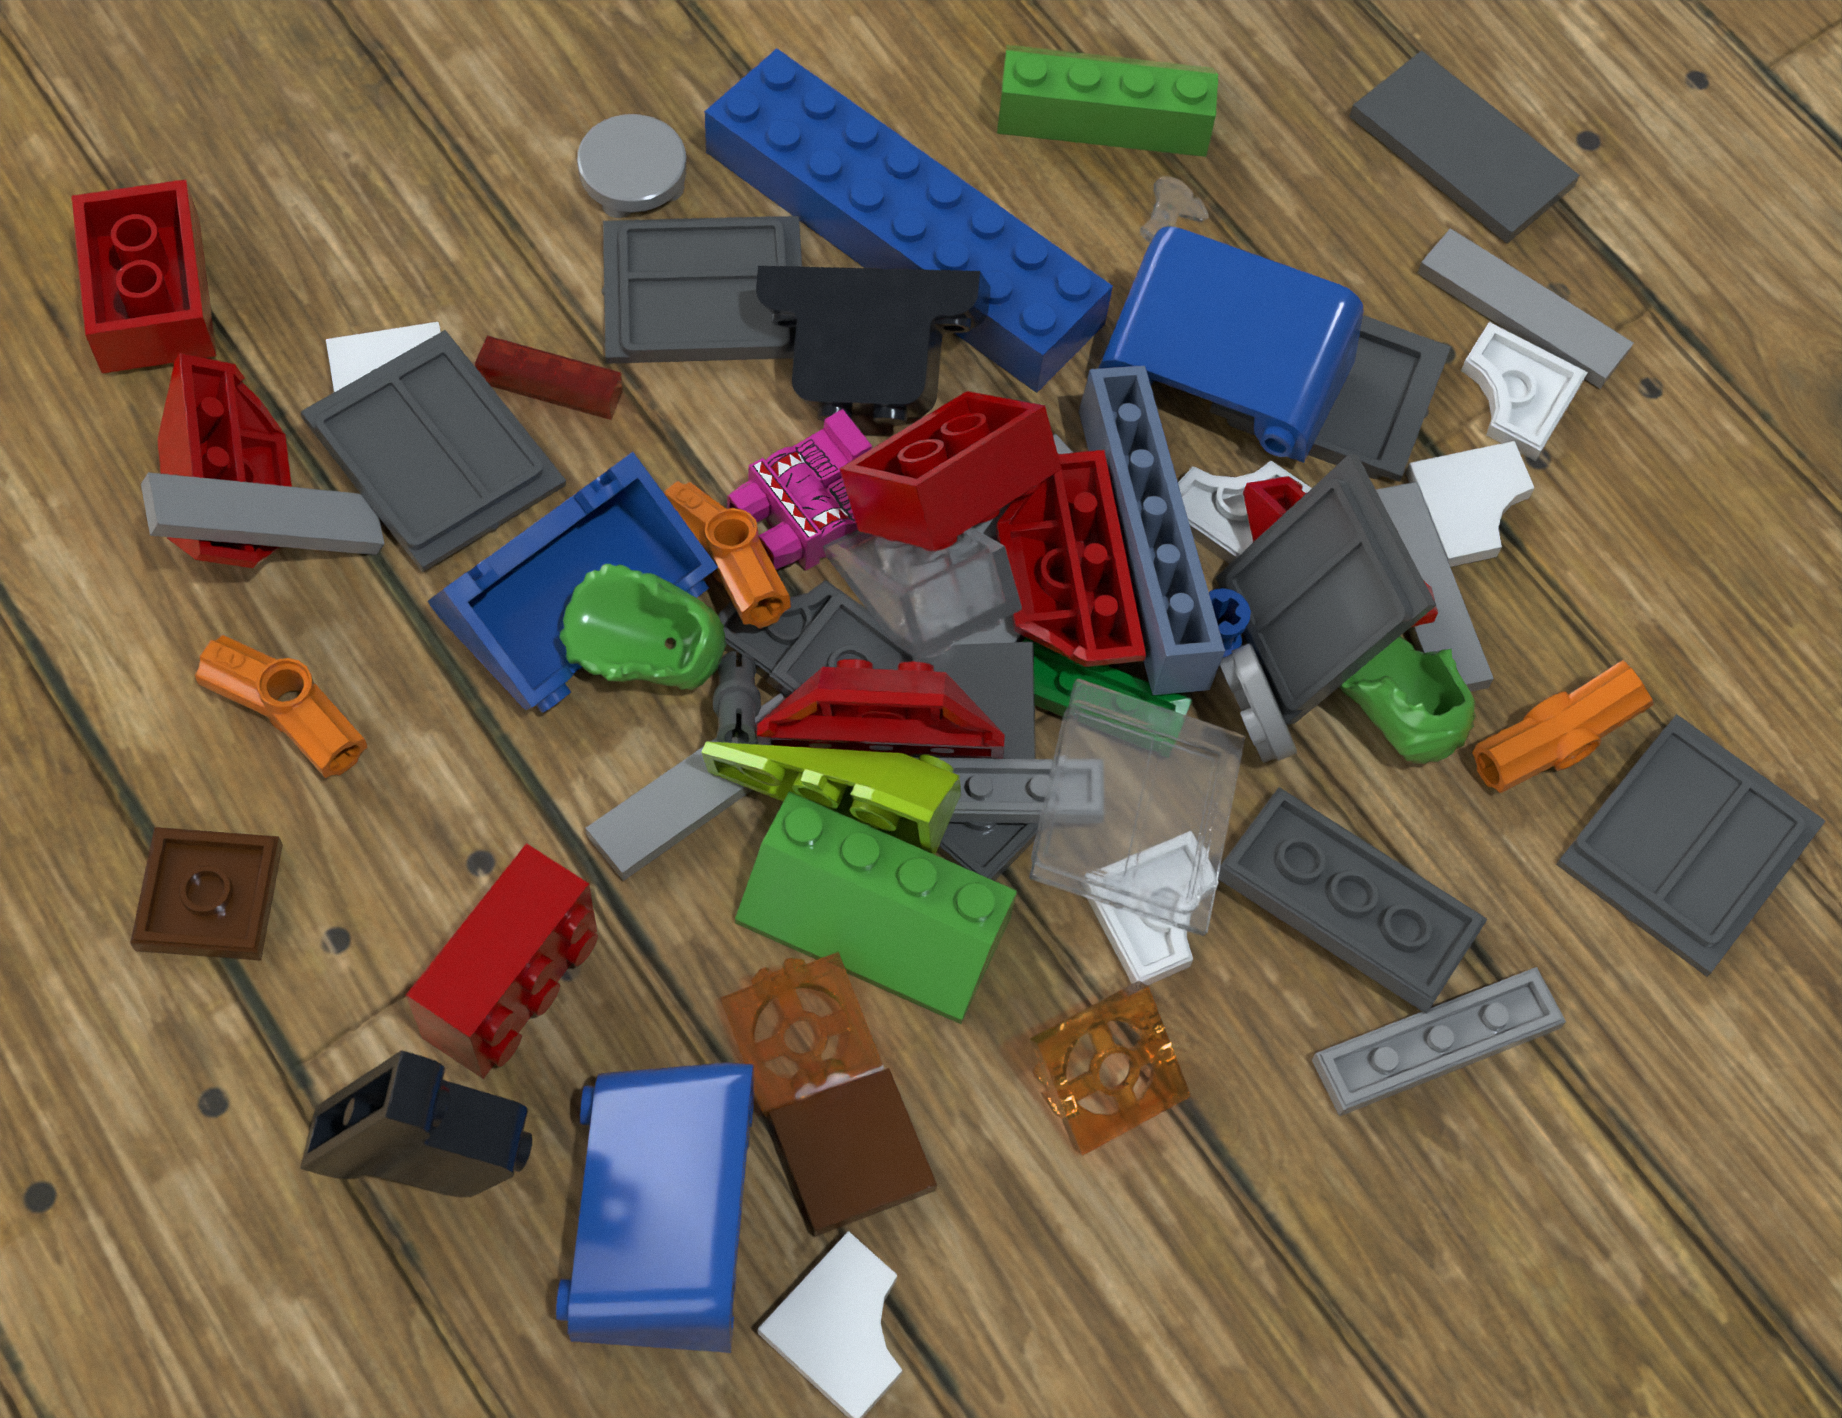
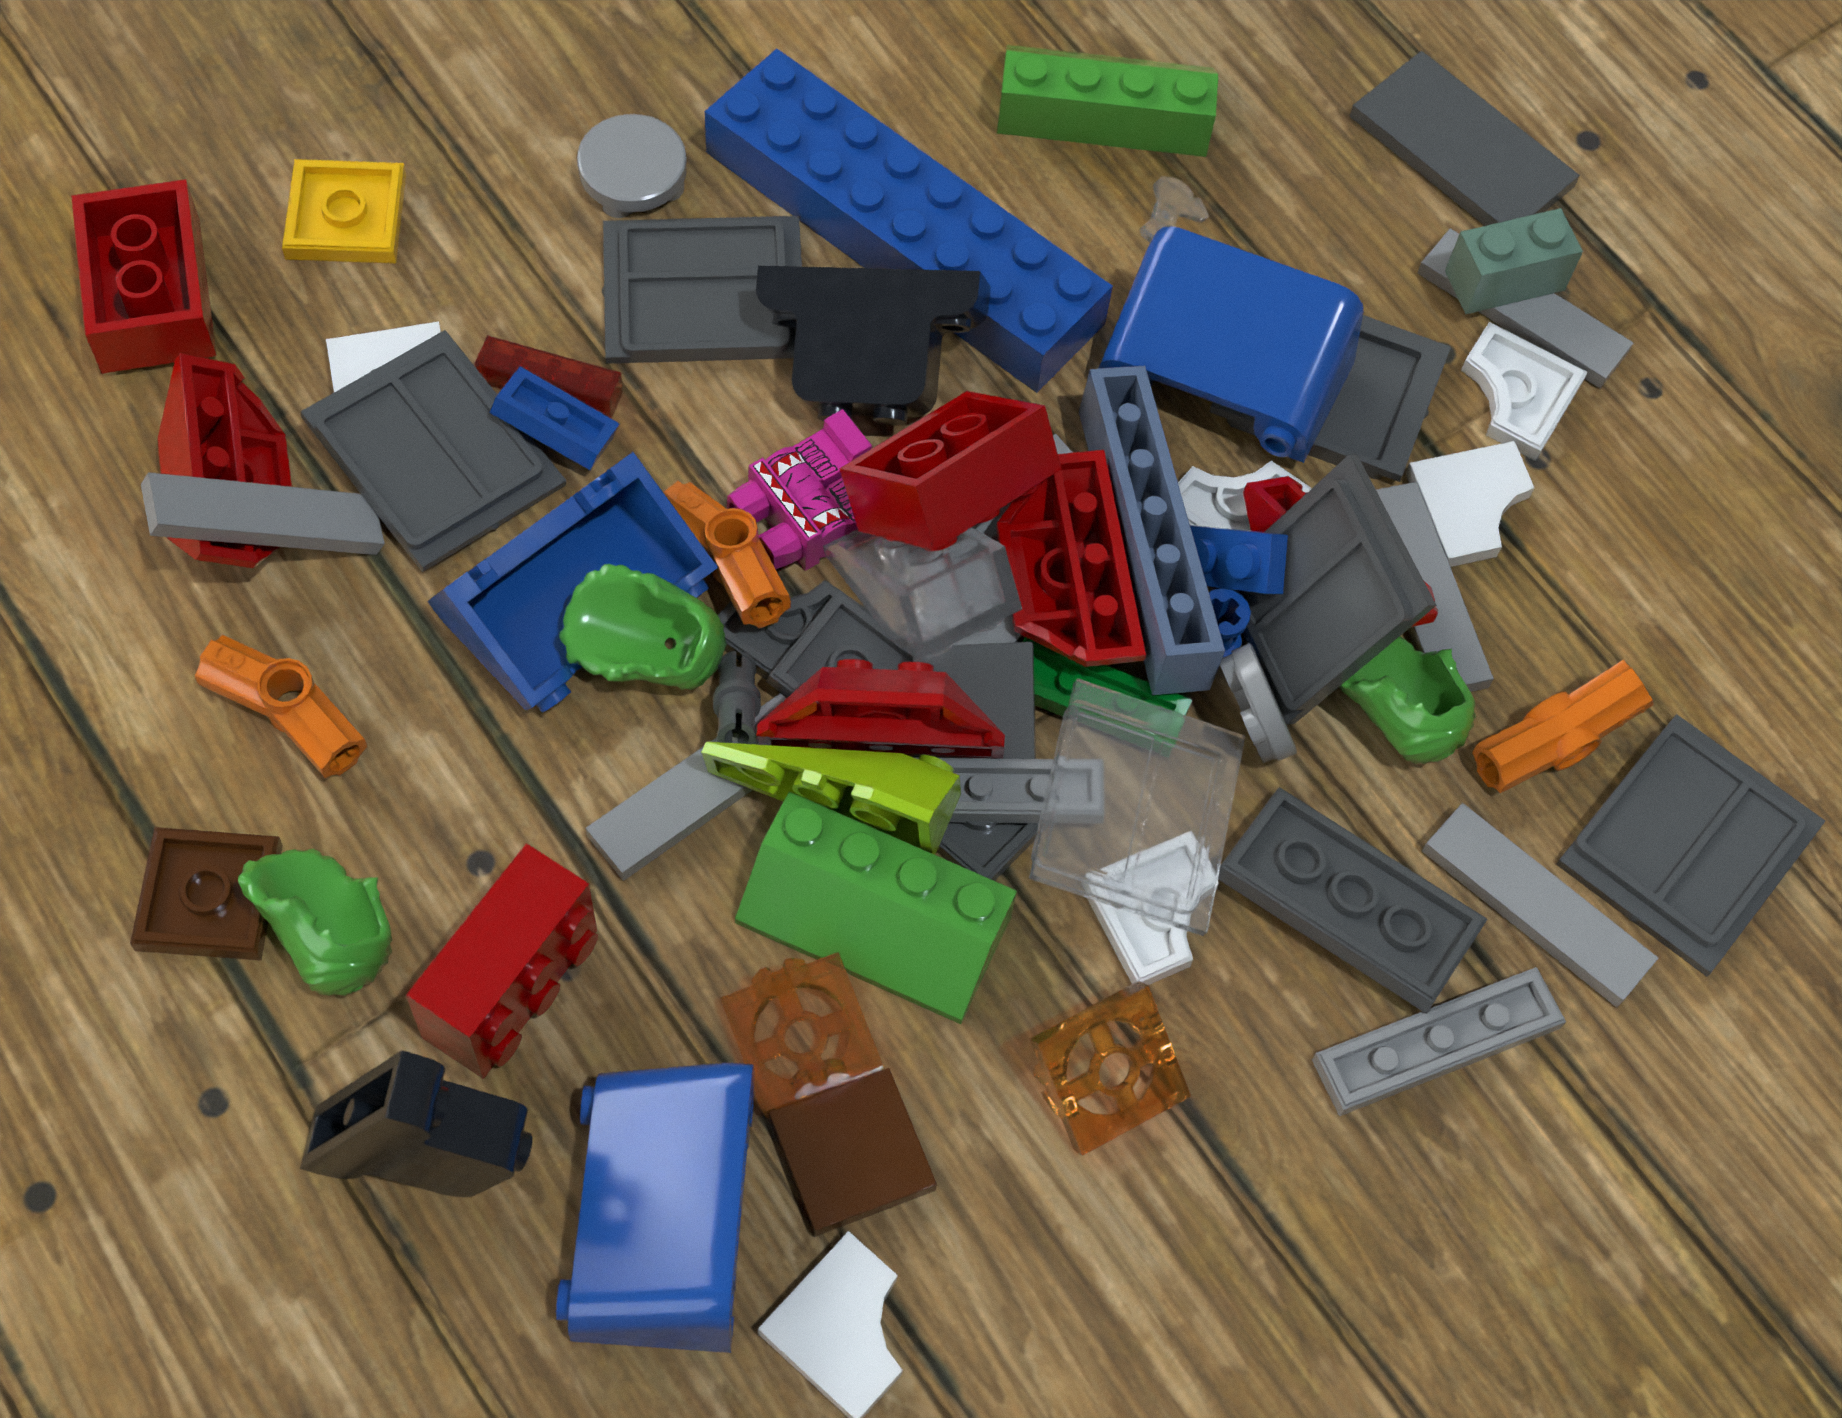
none -> bright green piece [238,849,393,996]
none -> yellow tile [282,159,406,263]
none -> blue plate [489,366,620,470]
none -> blue plate [1190,525,1288,594]
none -> light grey tile [1422,803,1658,1007]
none -> sand green brick [1445,208,1583,315]

